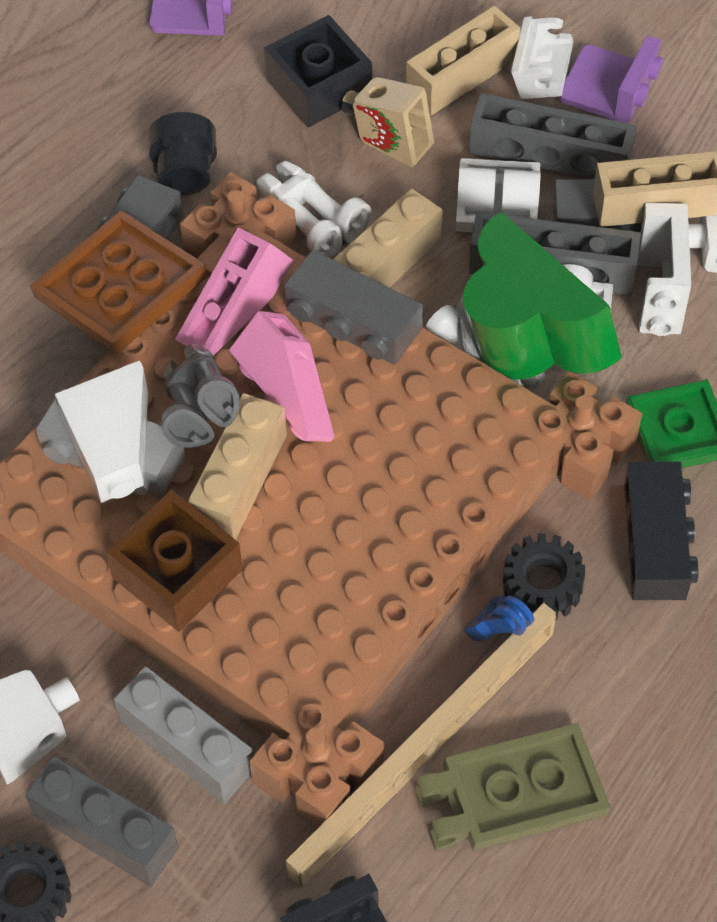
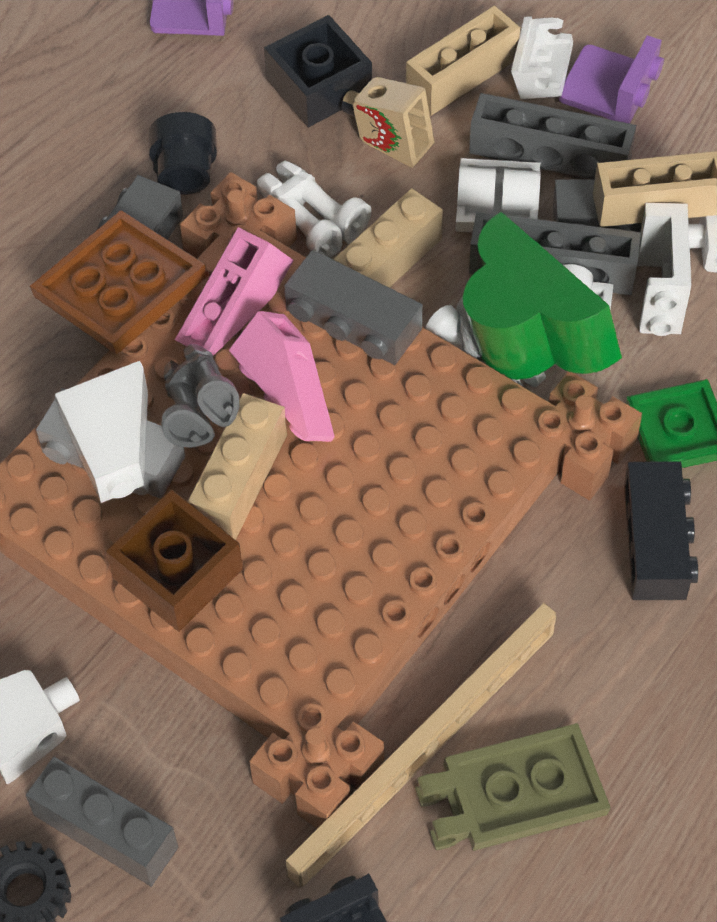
light grey brick [114,666,253,805] -> none
blue piece [464,596,534,641] -> none
black tyre [503,533,585,620] -> none

